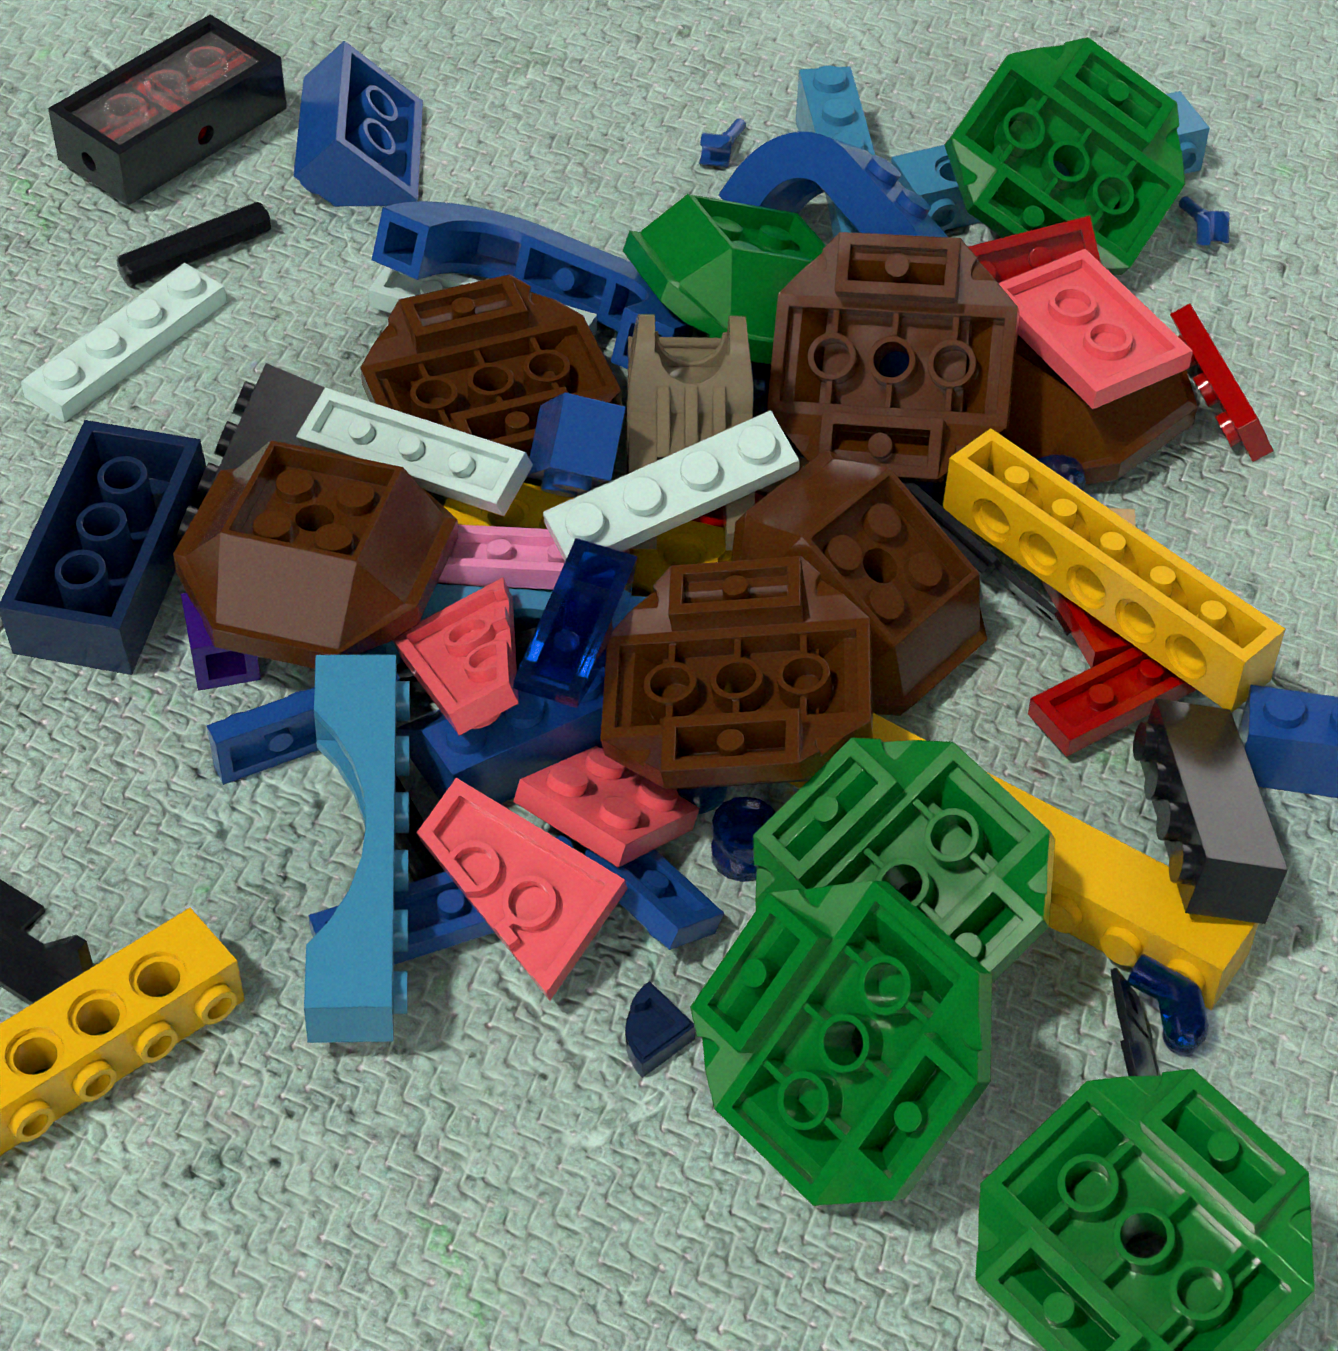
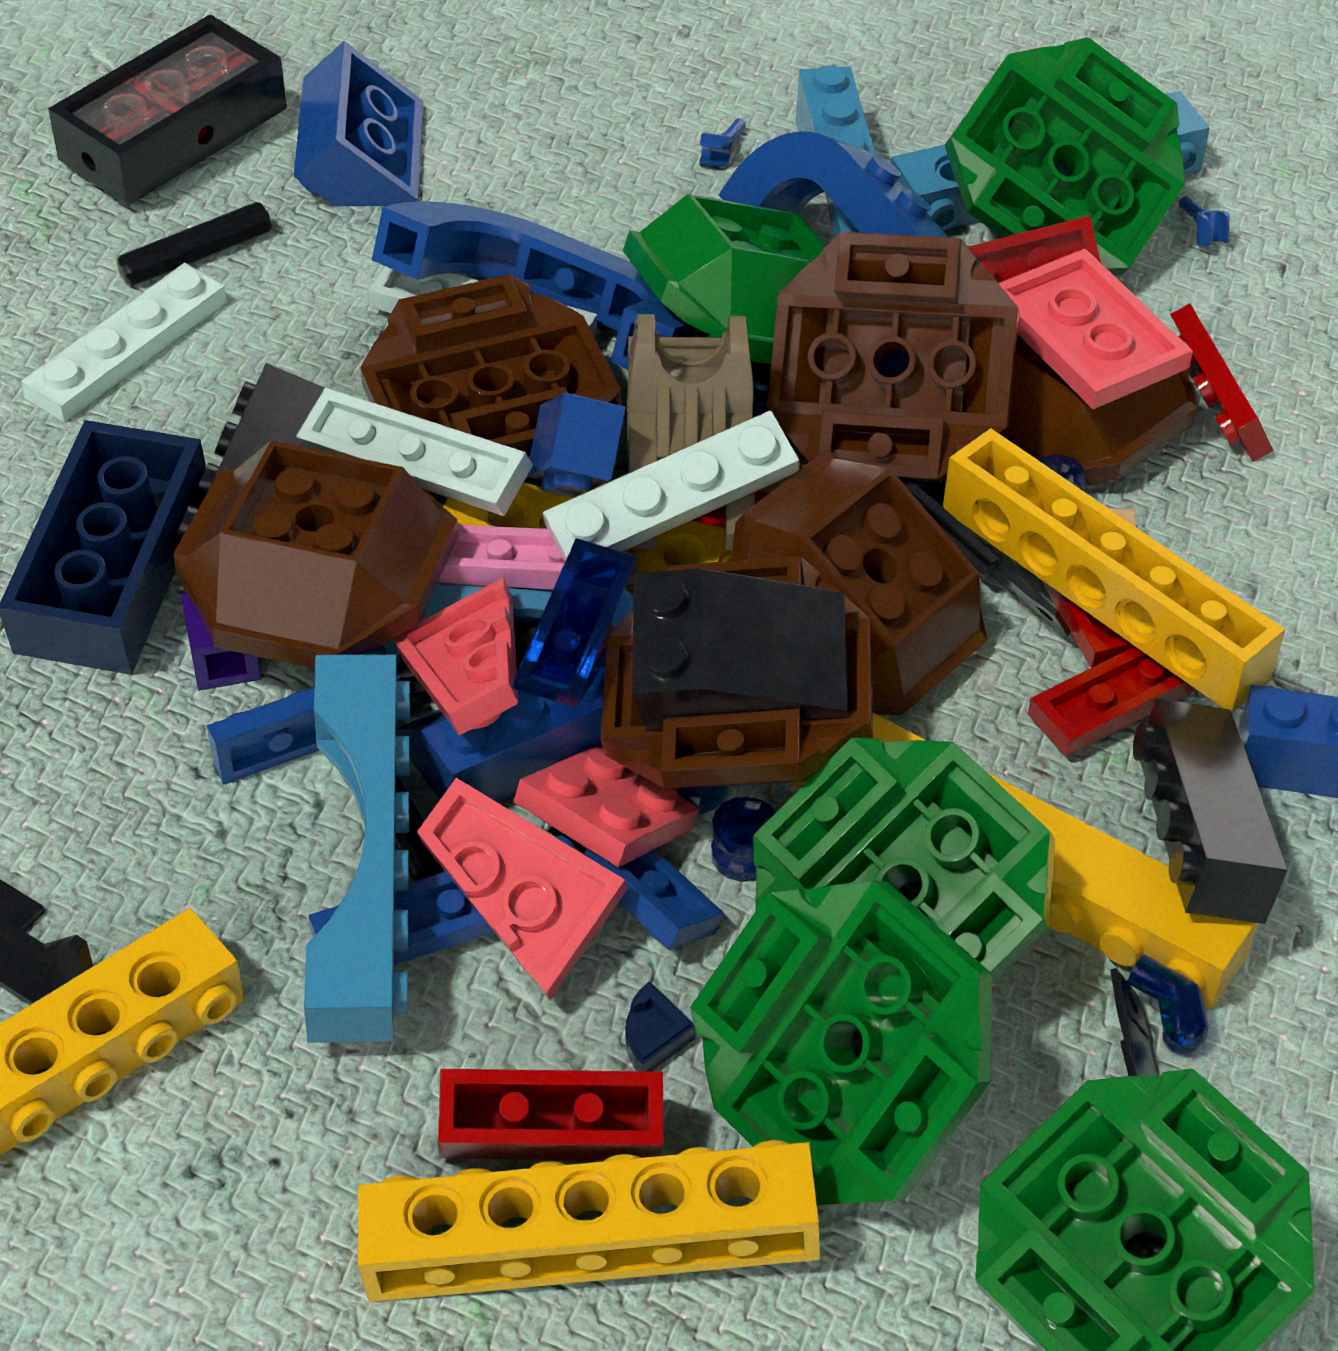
none -> yellow brick [358,1140,820,1302]
none -> red brick [438,1069,663,1160]
none -> black slope [632,568,849,731]

